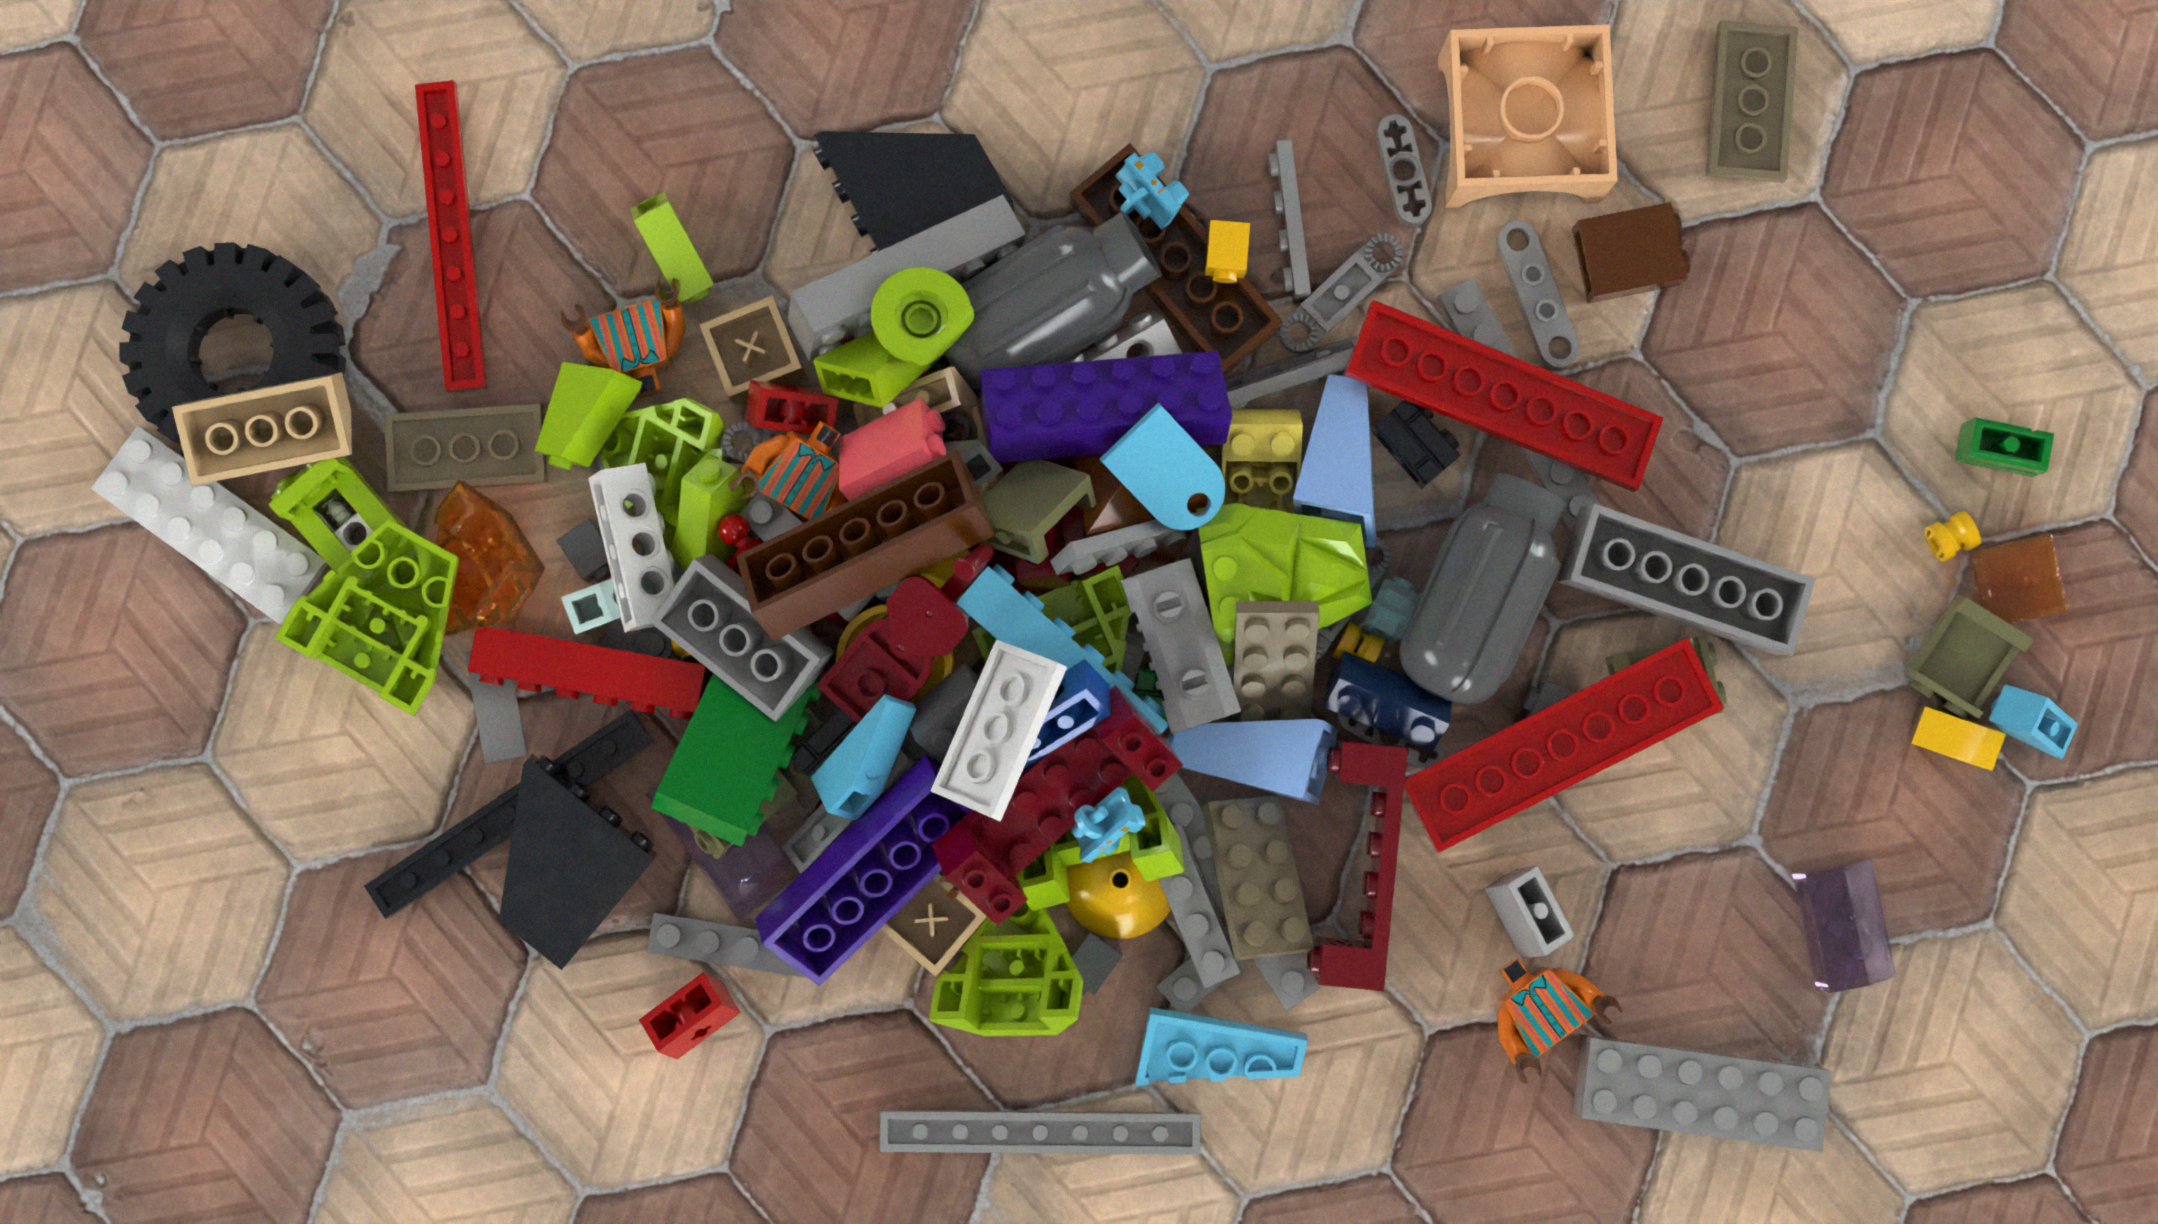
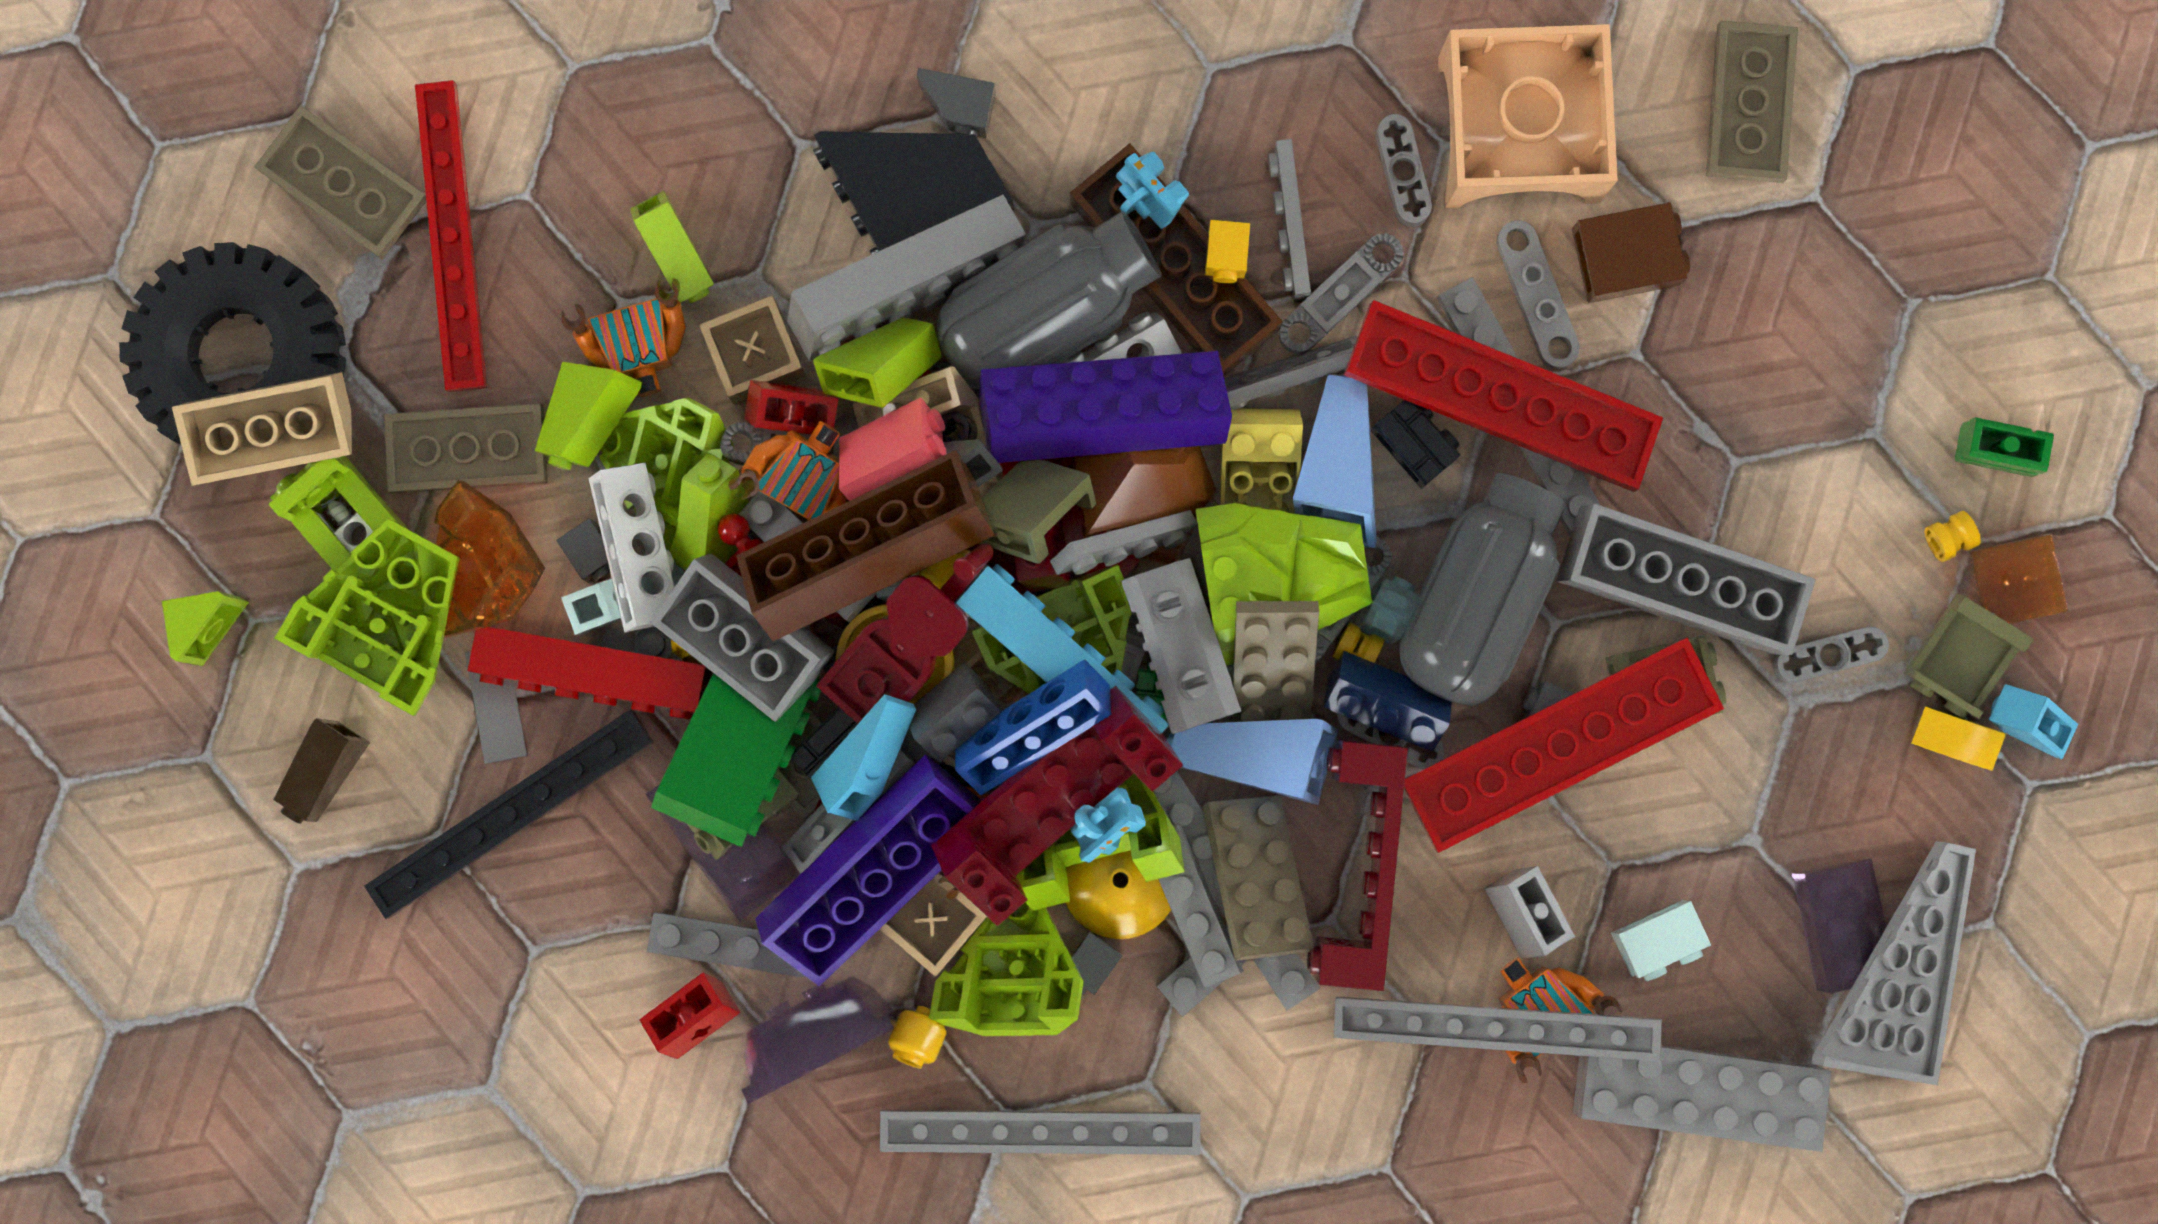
white plate [91,425,328,625] -> none
black slope [499,754,656,970] -> none
lime hat [871,267,974,366] -> none
white plate [931,639,1067,822] -> none
medium azure tile [1100,403,1225,530] -> none
medium azure wing [1135,1007,1308,1086] -> none
none -> lime slope [162,591,249,666]
none -> dark tan plate [254,105,426,260]
none -> dark brown slope [273,718,370,824]
none -> clear purple windscreen [741,977,897,1104]
none -> yellow head [888,1006,947,1069]
none -> dark grey slope [917,68,996,138]
none -> light grey plate [1334,997,1662,1062]
none -> light aqua brick [1611,900,1711,981]
none -> light grey beam [1772,627,1889,683]
none -> light grey wing [1812,841,1976,1085]

